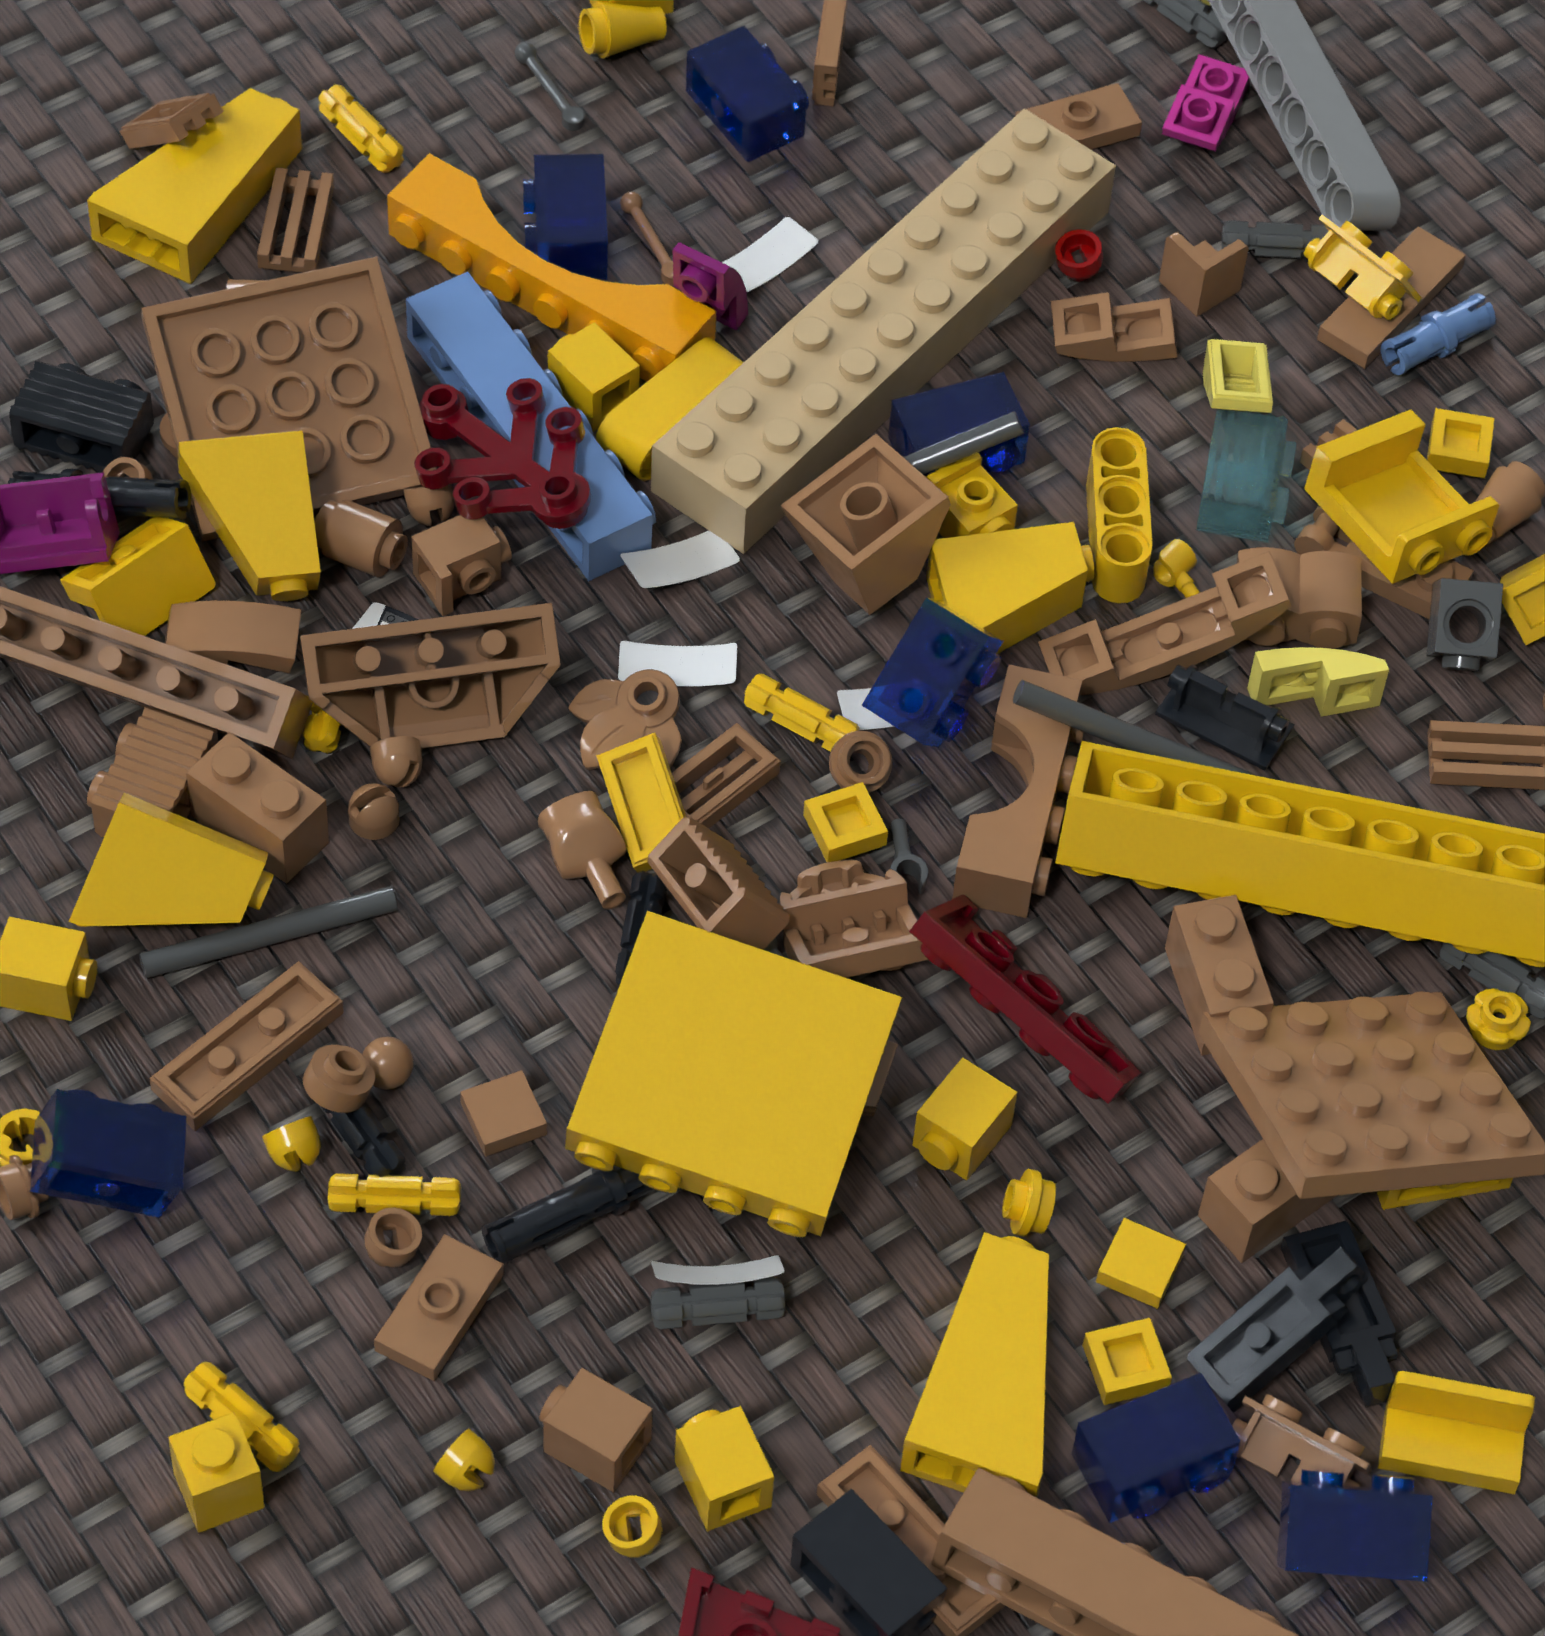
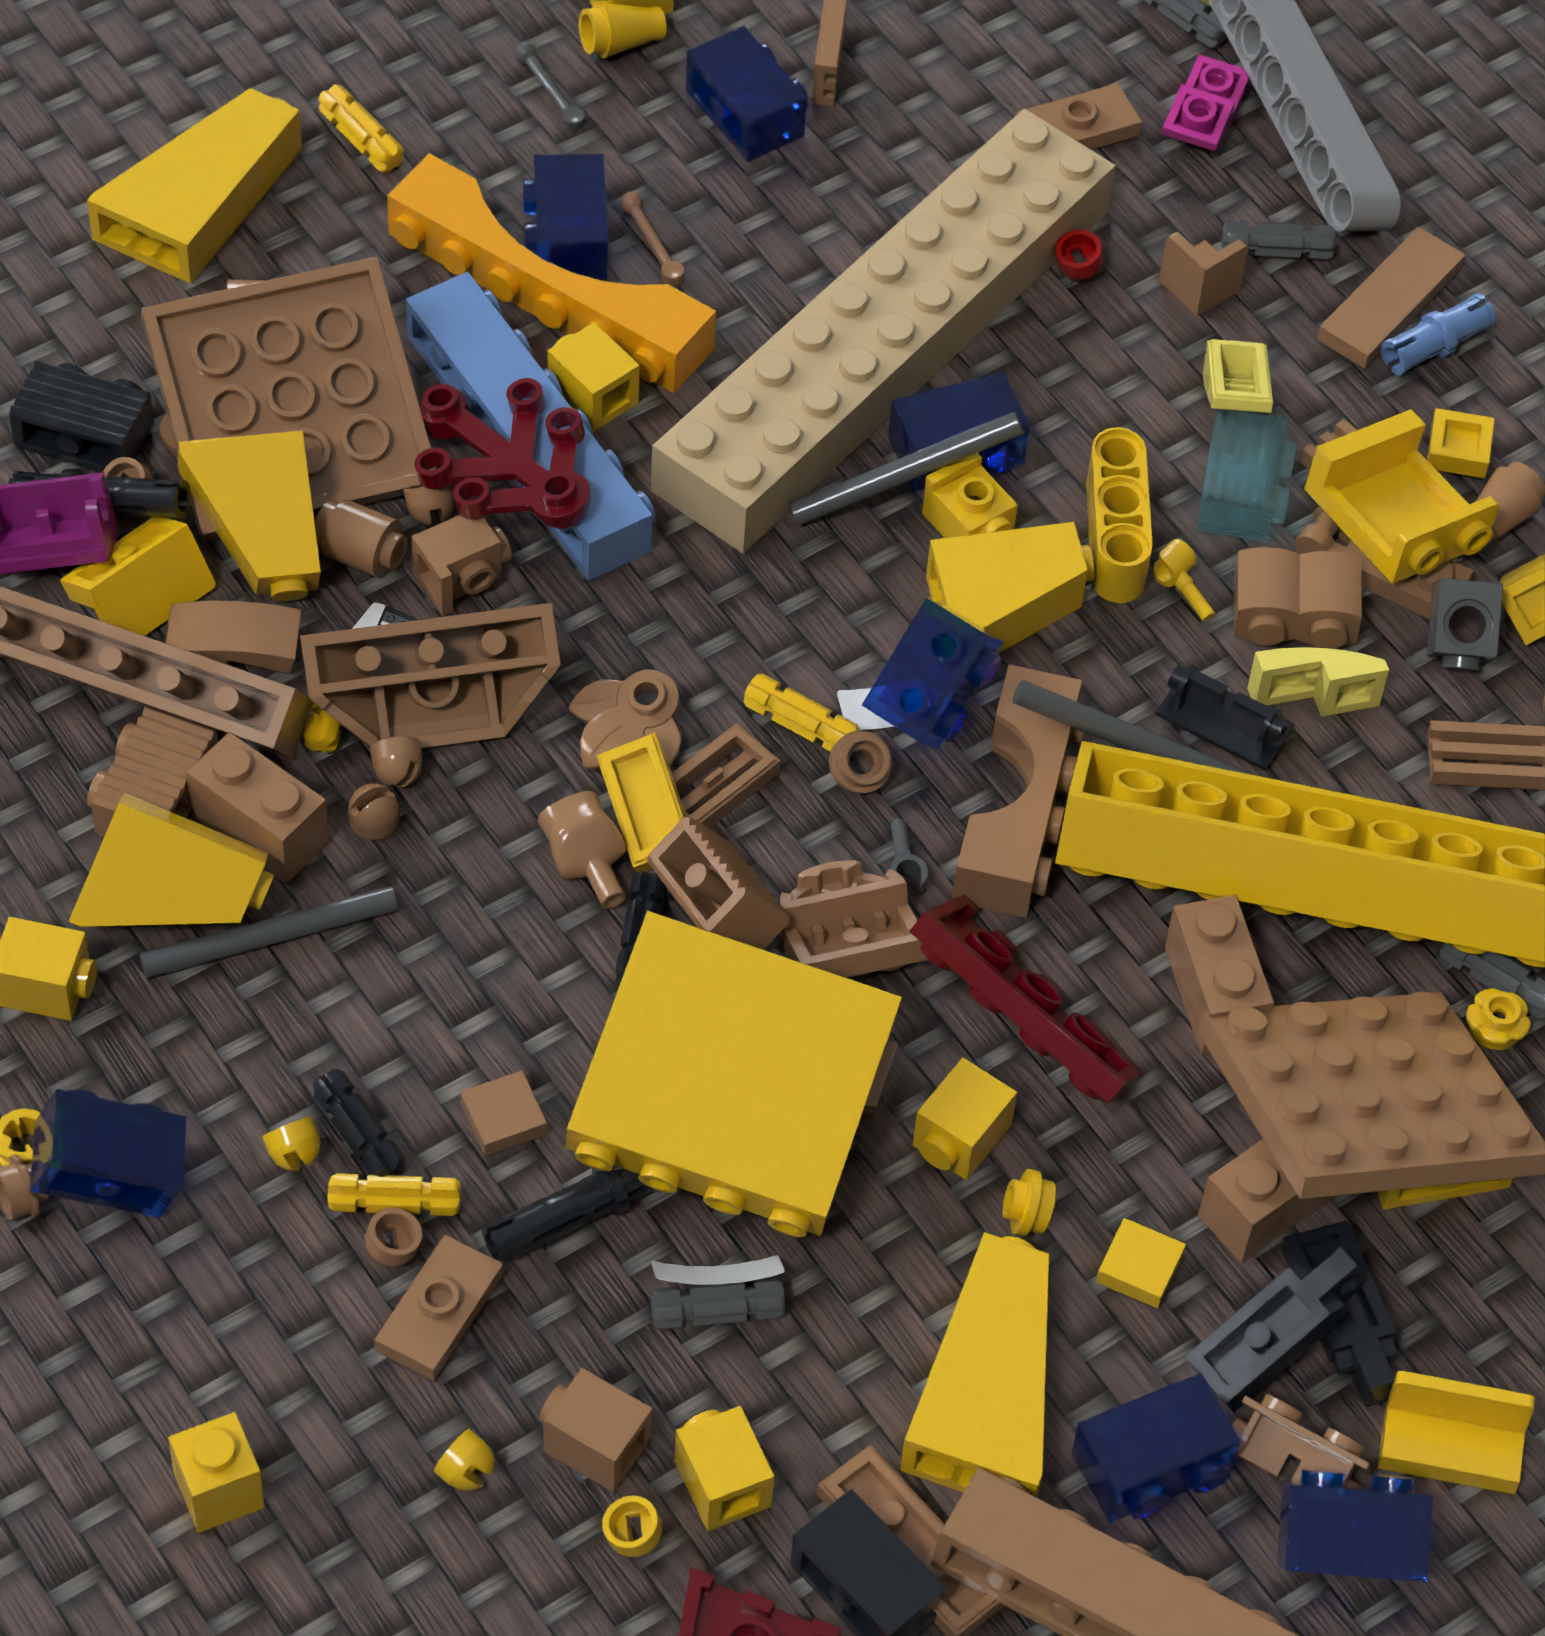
medium nougat tile [119,93,224,149] -> none
medium nougat tile [149,961,344,1131] -> none
yellow axle [184,1362,300,1472] -> none
medium nougat tile [257,168,334,273] -> none
medium nougat plate [303,1036,413,1113] -> none
yellow beam [595,337,744,481] -> none
white sticker [618,641,737,687] -> none
white sticker [620,531,740,588] -> none
magenta slope [673,242,748,330] -> none
white sticker [722,217,818,292] -> none
medium nougat slope [781,434,951,615] -> none
yellow plate [803,782,888,863] -> none
medium nougat slope [1038,551,1291,695] -> none
medium nougat slope [1051,292,1178,362] -> none
yellow plate [1082,1318,1172,1405] -> none
yellow hinge [1304,215,1422,320] -> none

